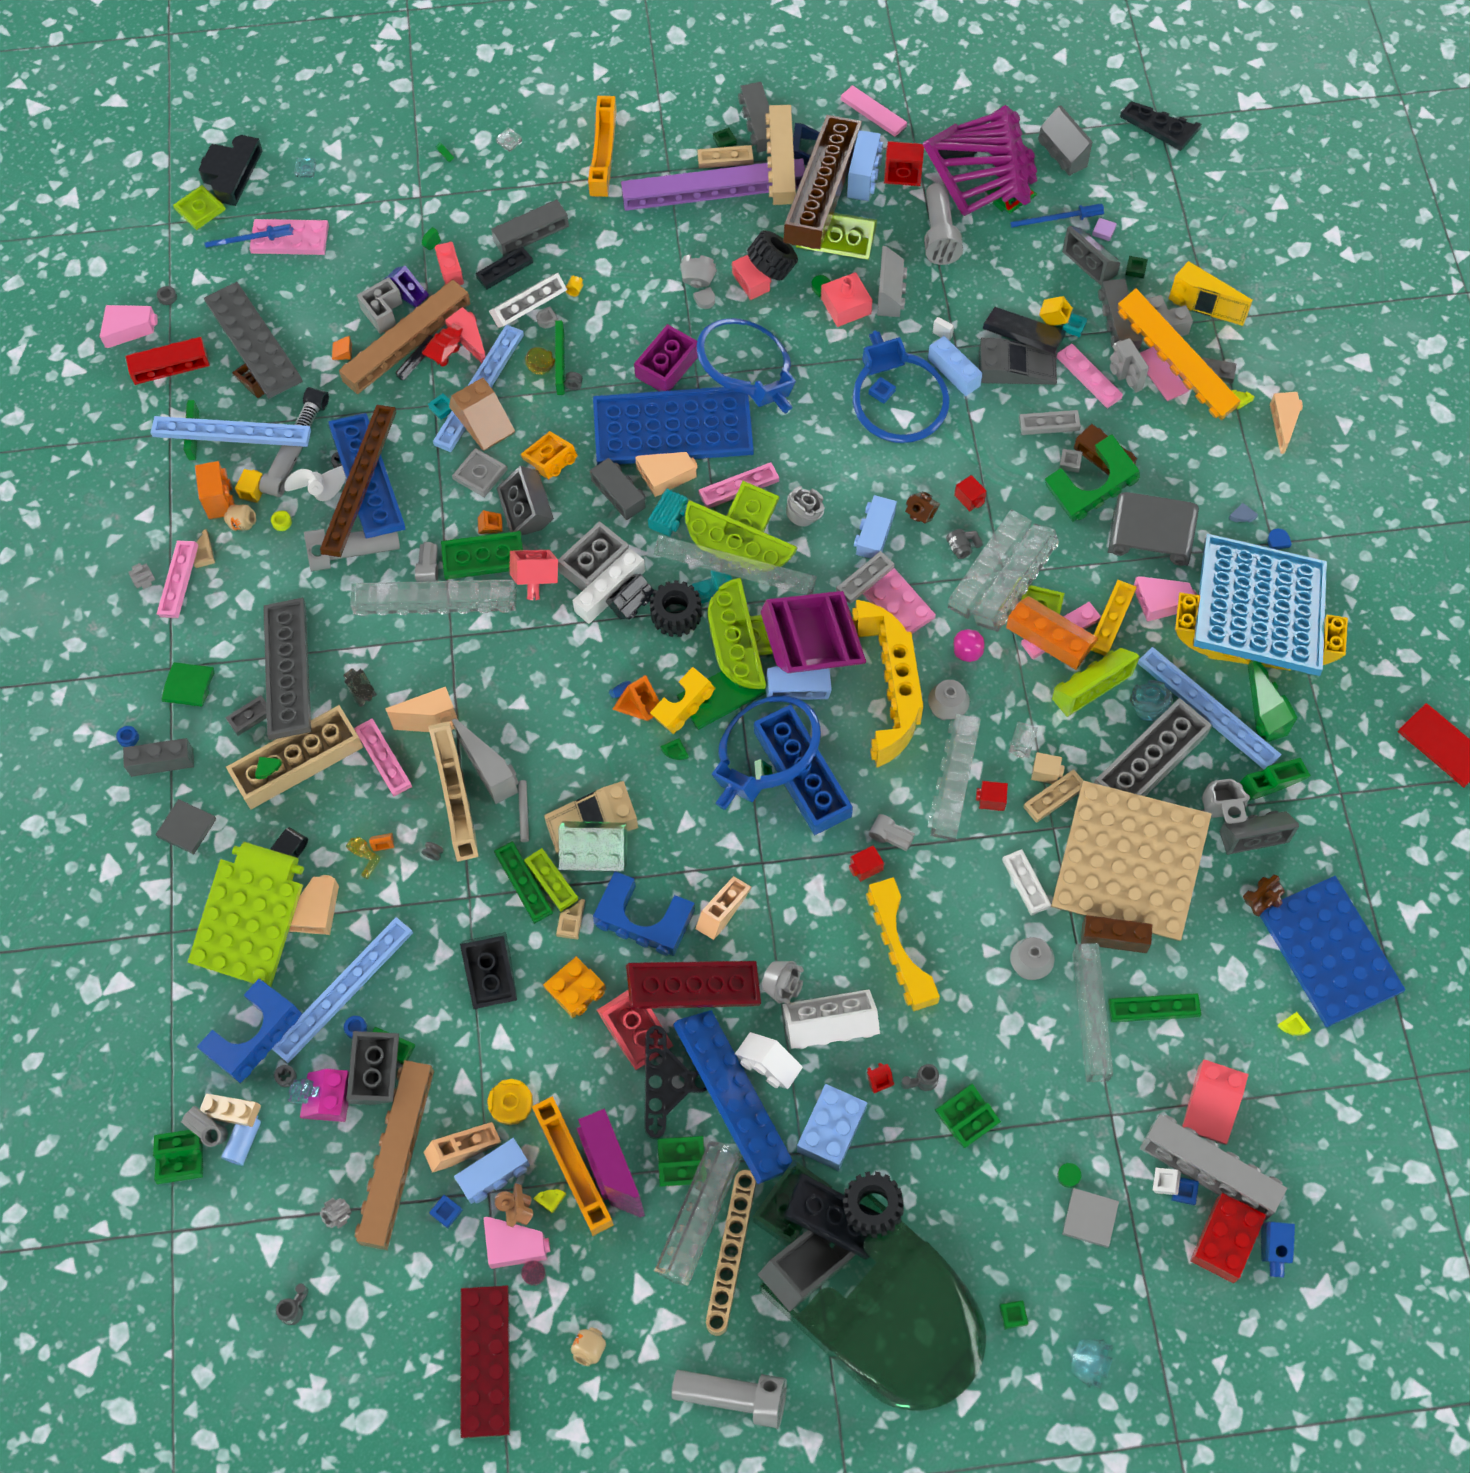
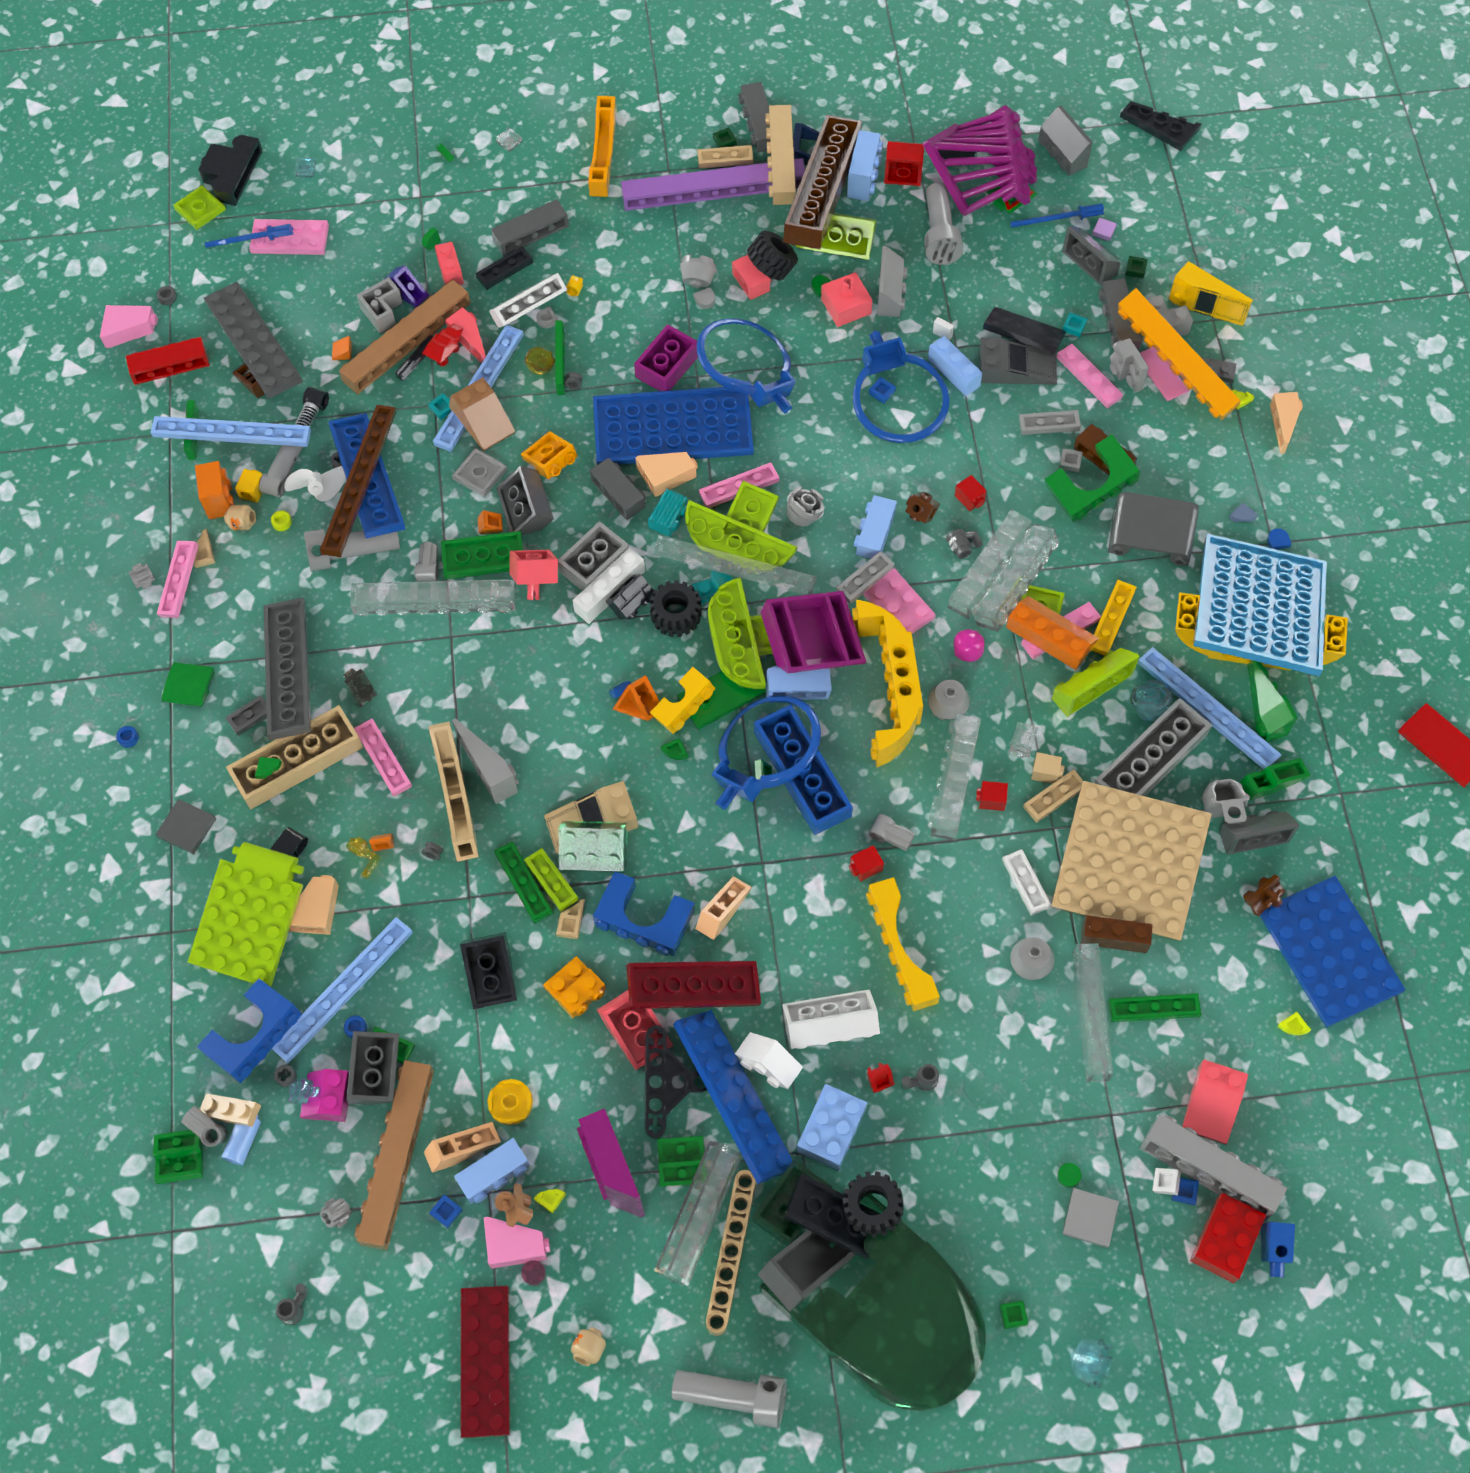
dark grey brick [123,738,194,777] -> none
light nougat slope [385,687,458,732] -> none
light grey bar [518,780,529,842] -> none
light orange arch [532,1096,614,1236] -> none
light grey cone [763,961,804,1004] -> none
bright pink tile [841,85,907,137] -> none
green slope [935,1084,1001,1148] -> none
yellow brick [1039,296,1073,326] -> none
bright pink slope [1134,577,1197,622] -> none

